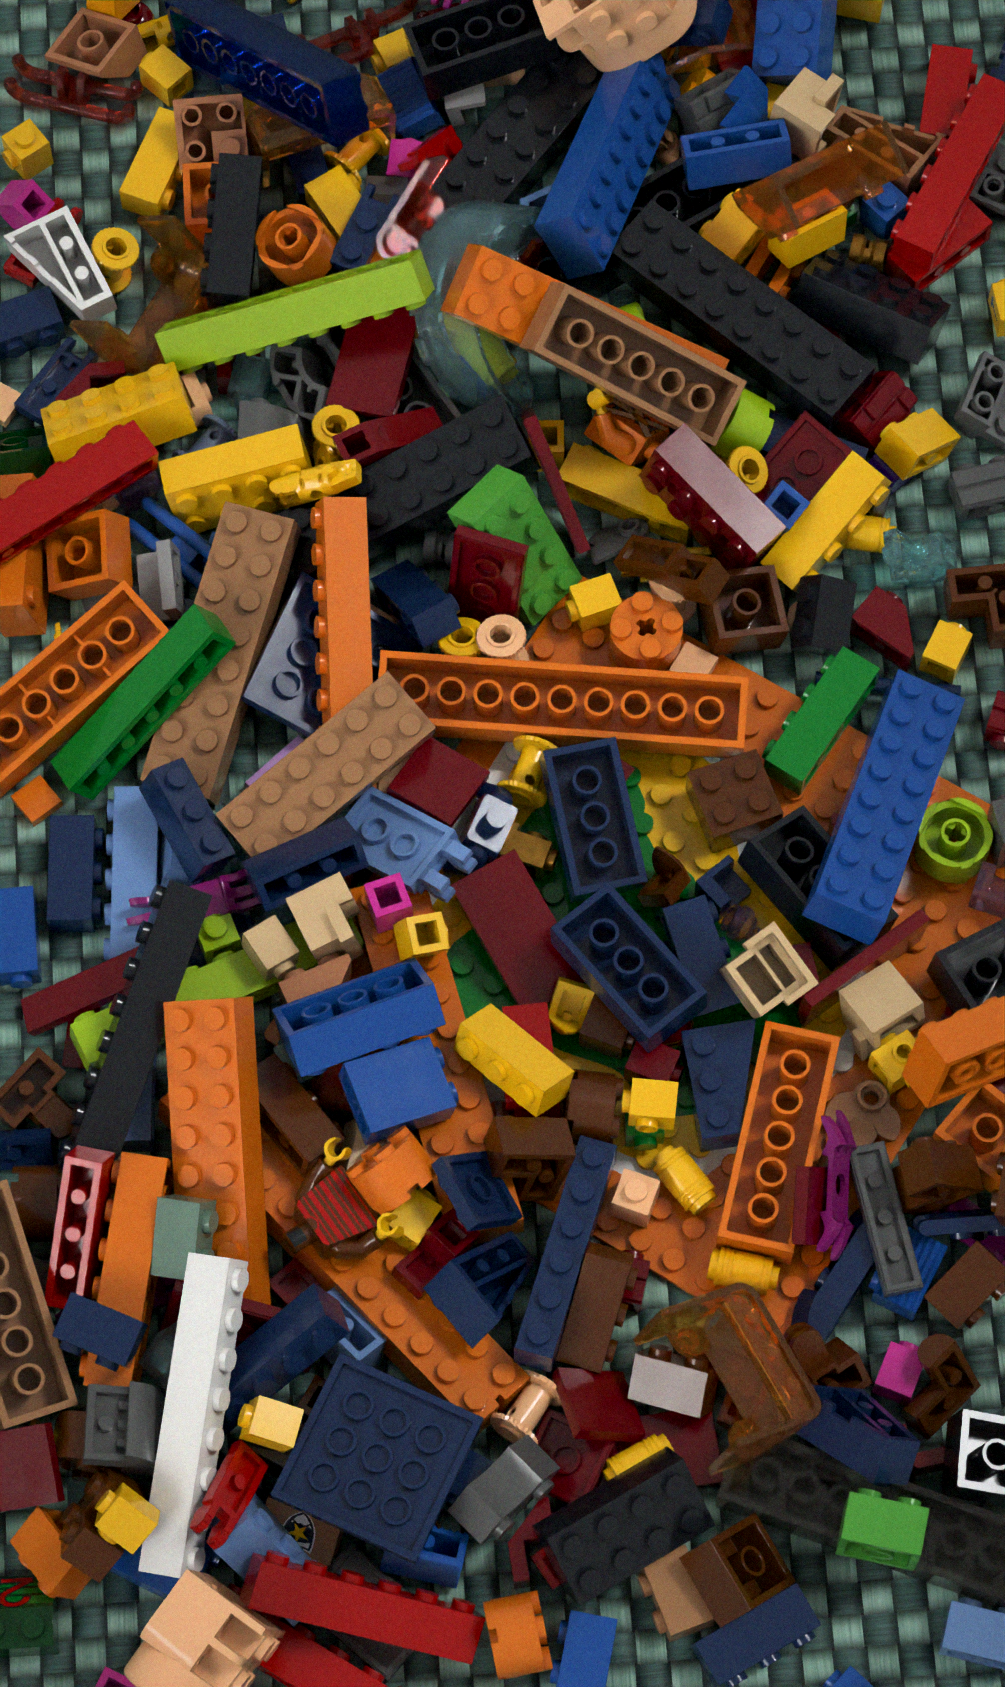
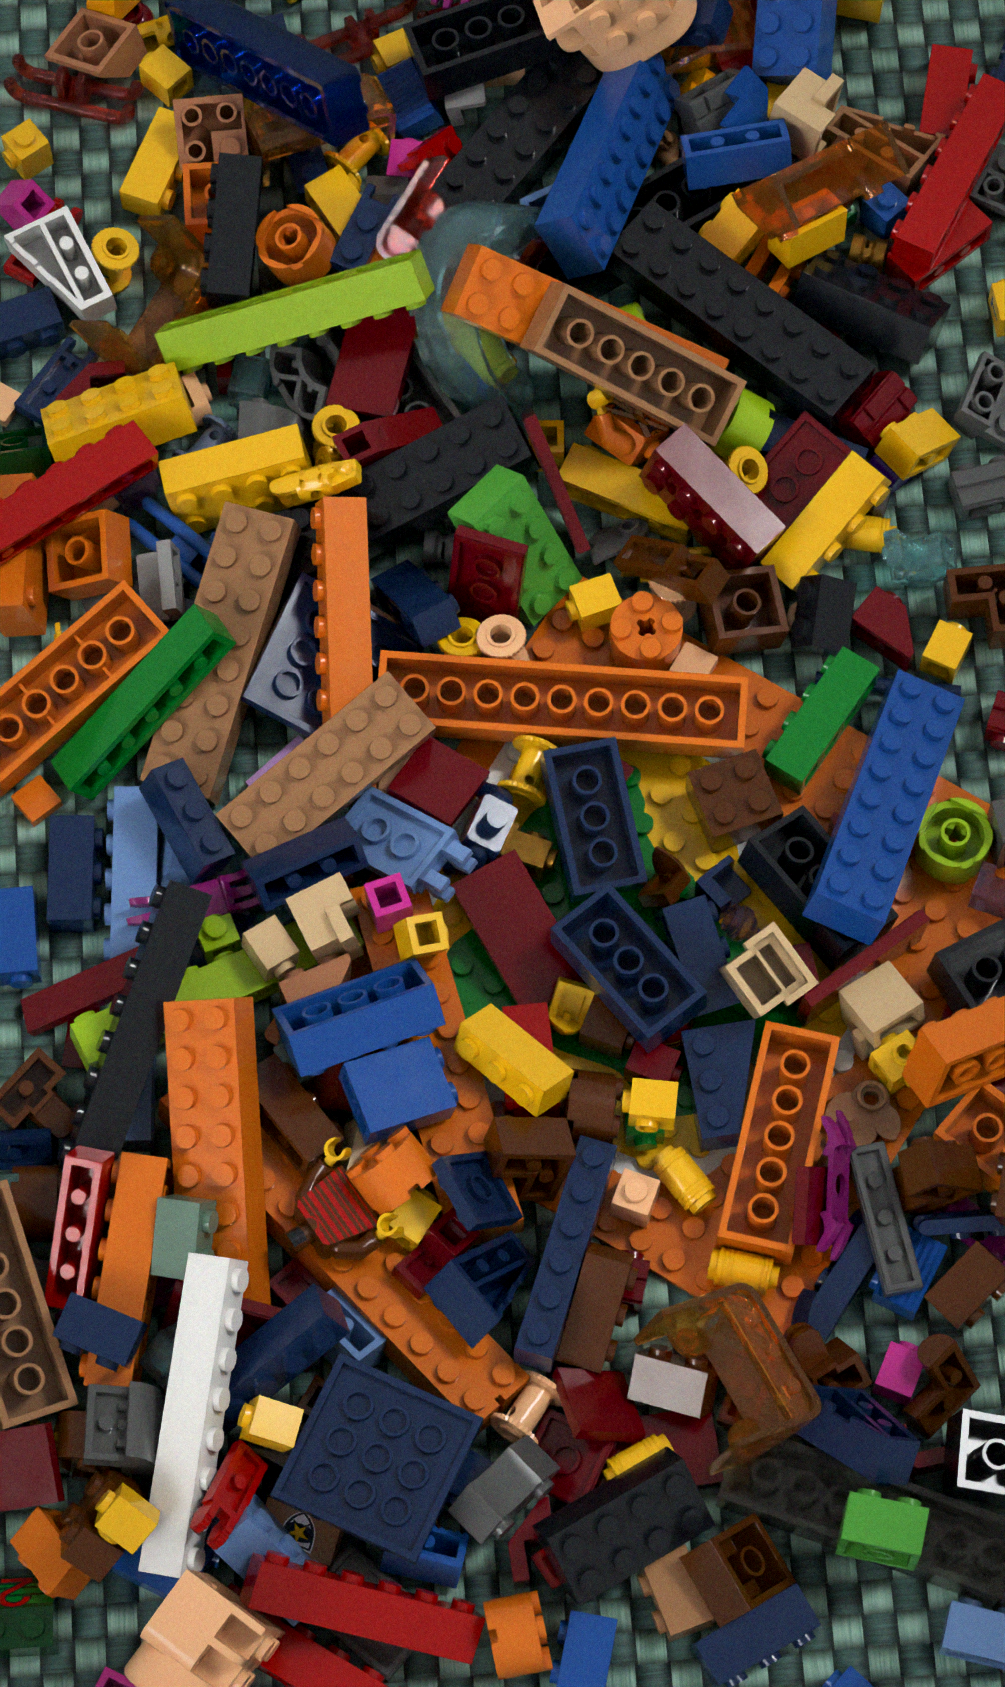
blue brick [762,480,810,537] -> none

